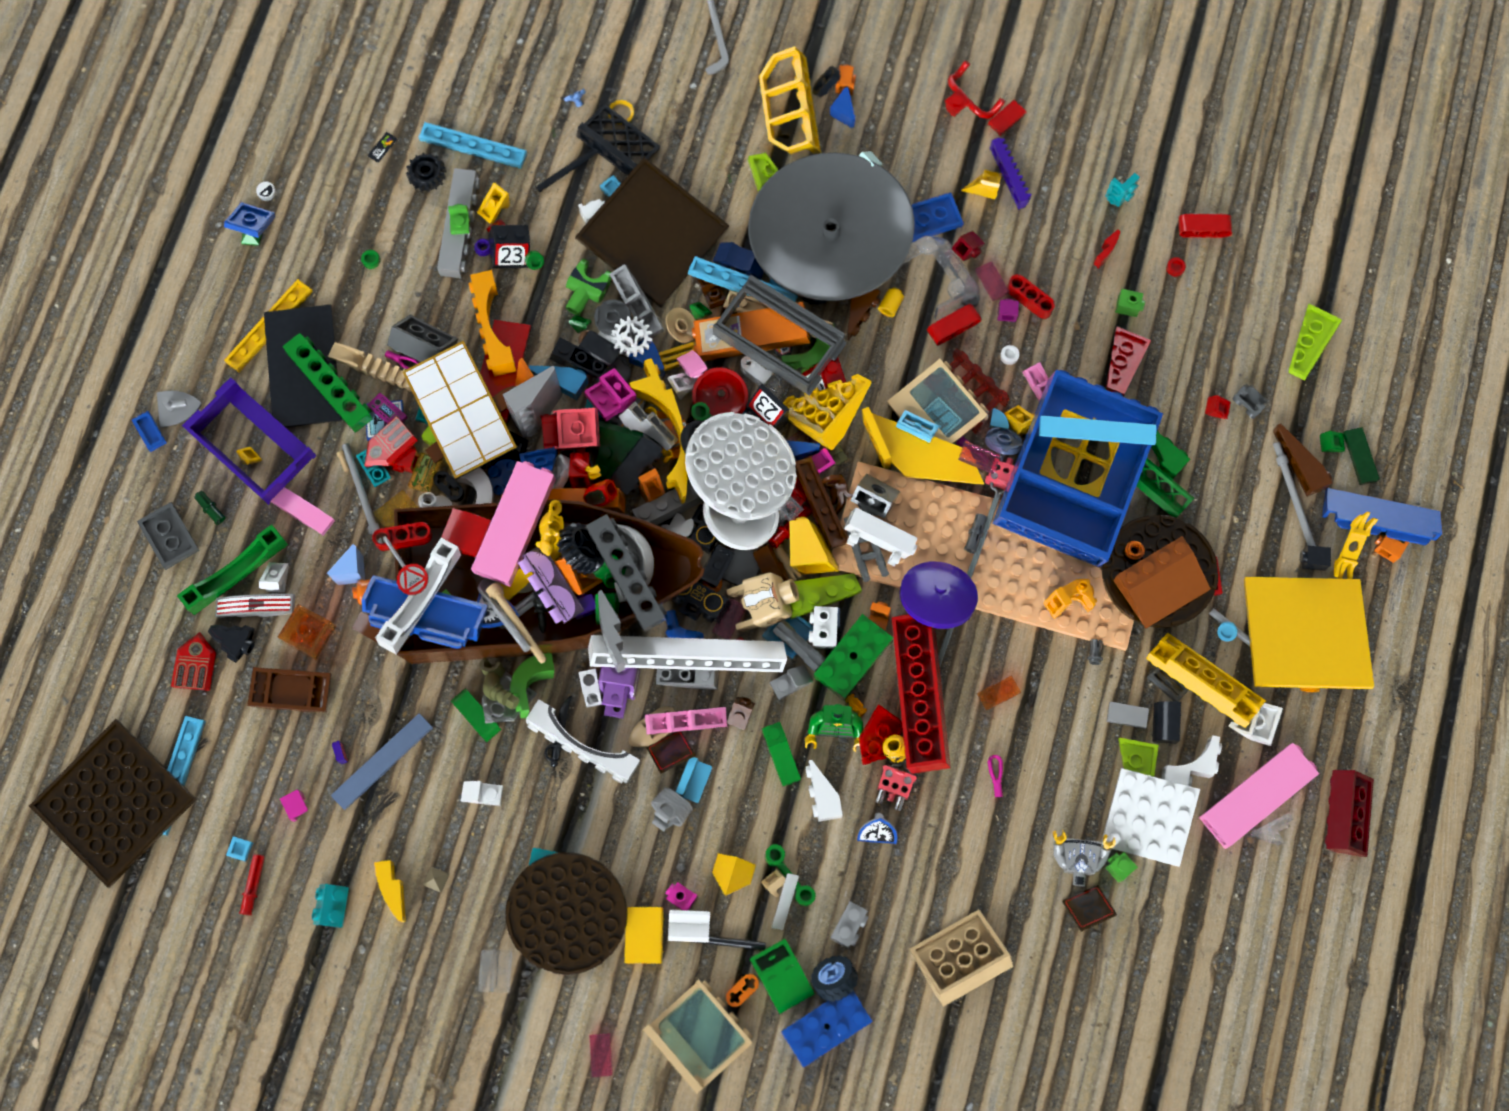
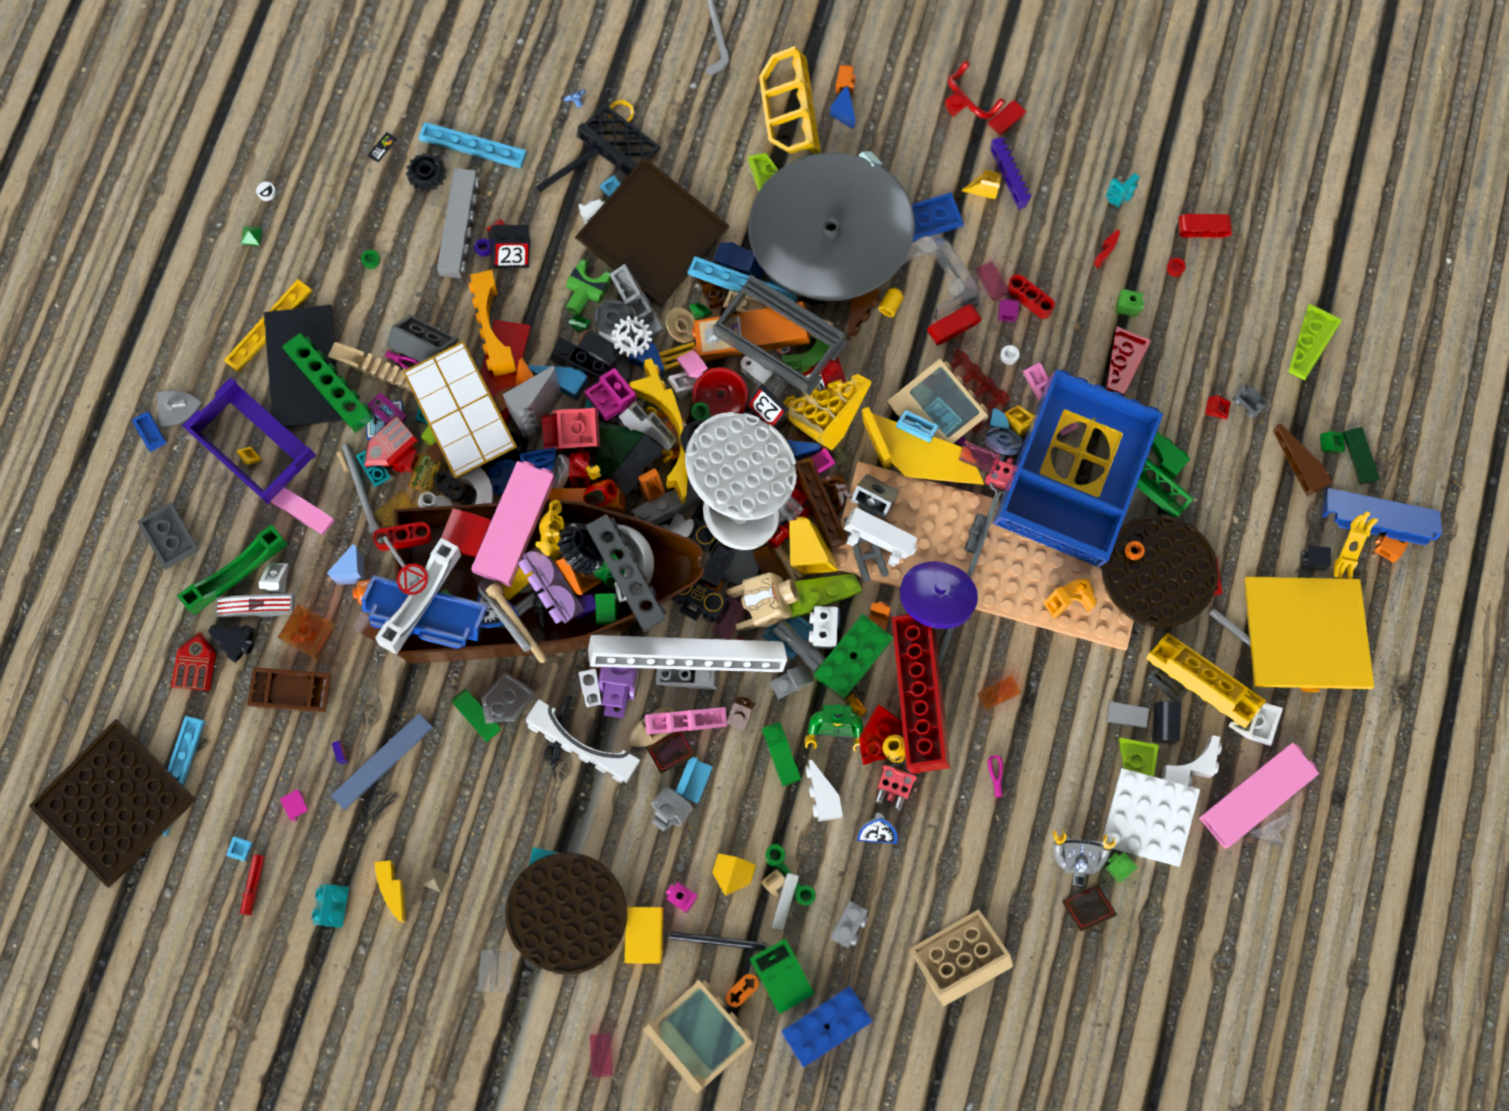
dark green axle [194,491,226,525] -> none
blue tile [224,202,275,238] -> none
bright green bracket [448,204,470,234] -> none
white slope [461,781,503,806] -> none
yellow slope [477,183,510,224] -> none
olive piece [479,658,519,710] -> none
bright green arch [510,653,555,719] -> none
green tile [525,251,544,270] -> none
light grey slope [598,590,625,673] -> none
blue arm [664,610,704,639] -> none
white panel [668,910,710,942] -> none
black wheel [811,955,859,1002] -> none
black plate [812,66,841,98] -> none
dark red brick [951,231,985,262] -> none
medium azure tile [1039,416,1156,445] -> none
dark grey pin [1087,639,1103,665] -> none
dark orange slope [1113,536,1211,629] -> none
medium azure tile [1217,621,1238,642] -> none
light grey bar [1273,442,1316,546] -> none
dark red slope [1325,770,1374,857] -> none

